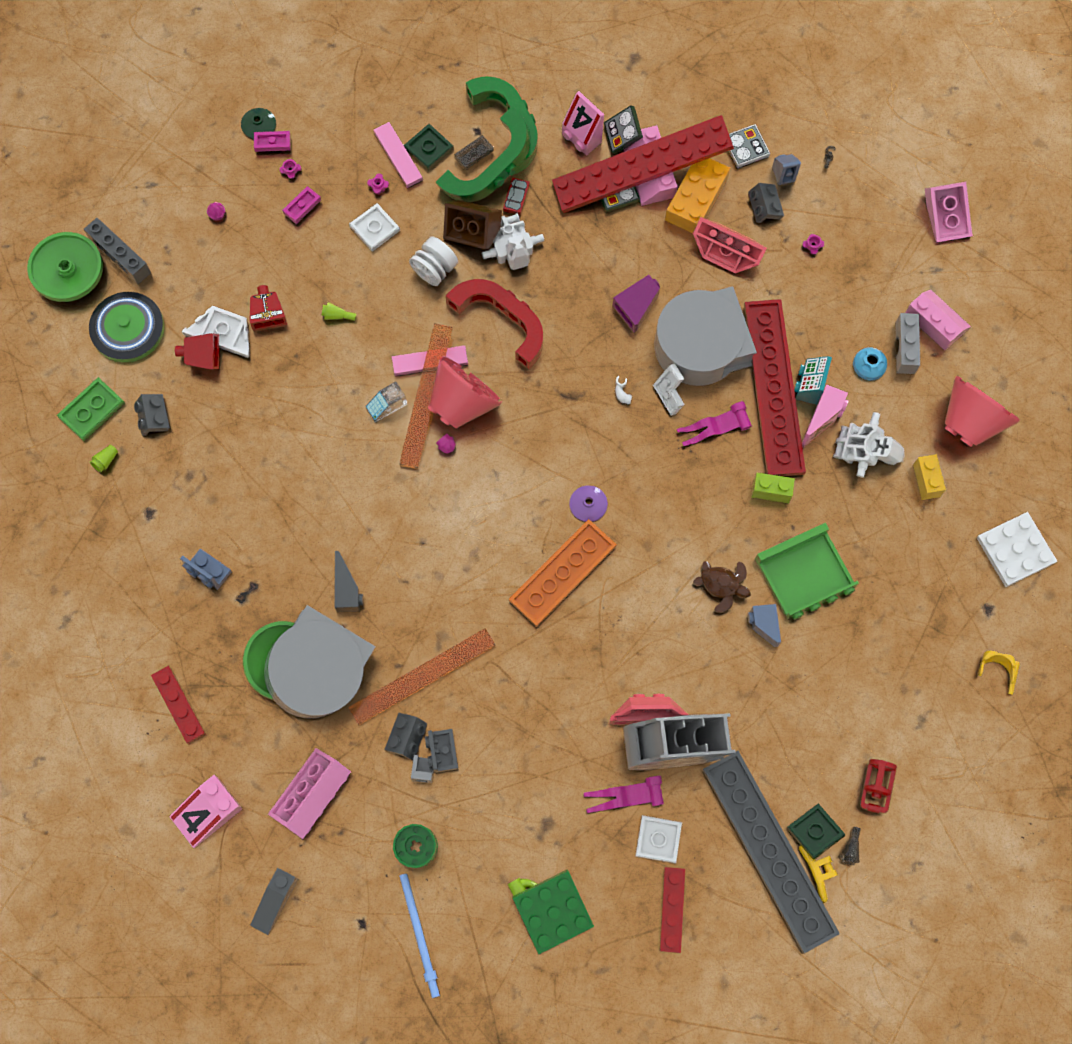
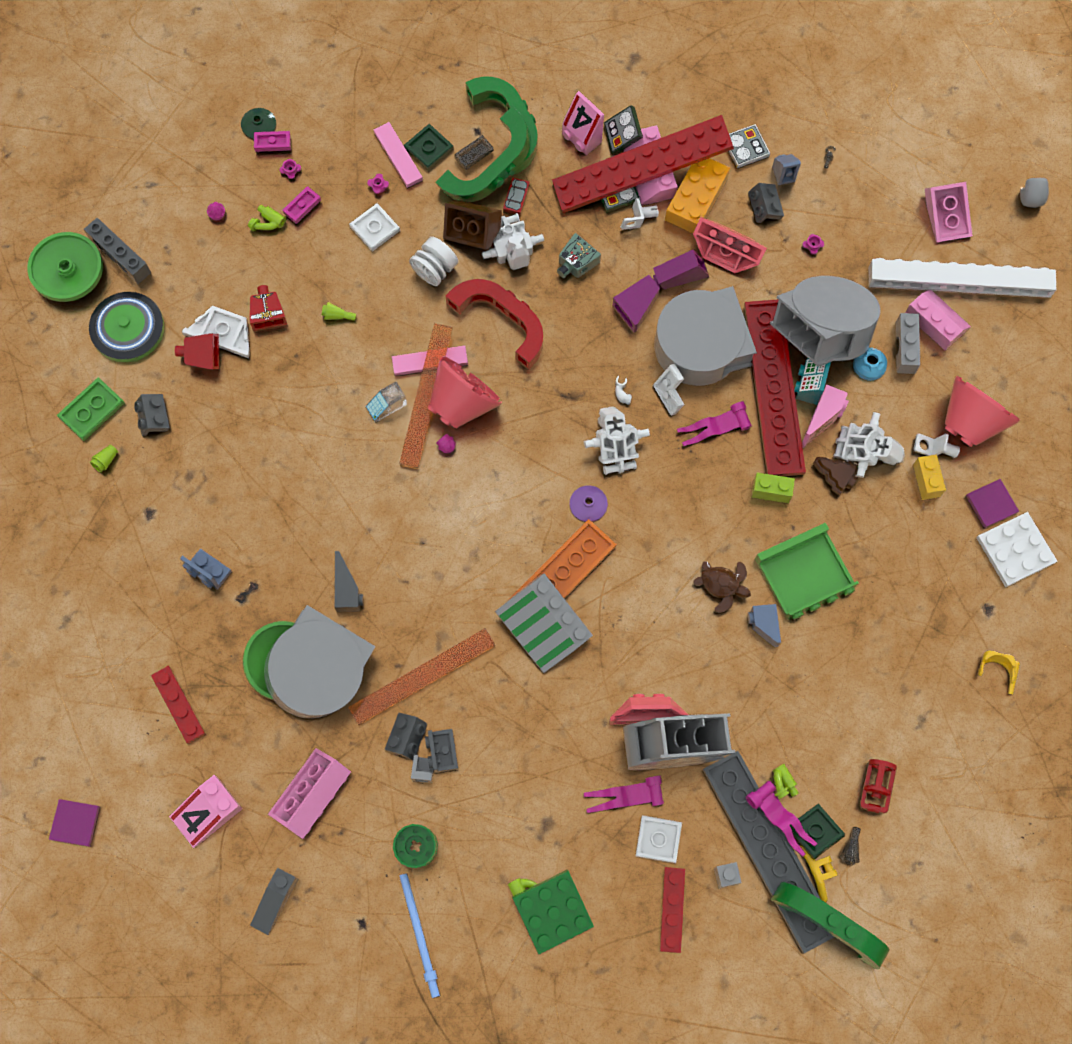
none -> magenta tile [49,799,100,847]
none -> lime plant [248,205,286,231]
none -> light grey slope [495,574,593,673]
none -> sand green torso [557,233,601,278]
none -> white piece [584,407,650,475]
none -> white bracket [620,198,659,230]
none -> magenta slope [653,250,709,289]
none -> light grey brick [714,862,742,889]
none -> dark pink flag [745,781,817,857]
none -> light grey brick [770,276,880,367]
none -> green arch [771,882,890,969]
none -> lime plant [773,764,799,799]
none -> reddish brown rock [813,457,858,496]
none -> white brick [869,258,1056,298]
none -> white bracket [914,434,960,458]
none -> magenta tile [966,479,1019,529]
none -> light grey helmet [1020,178,1049,208]

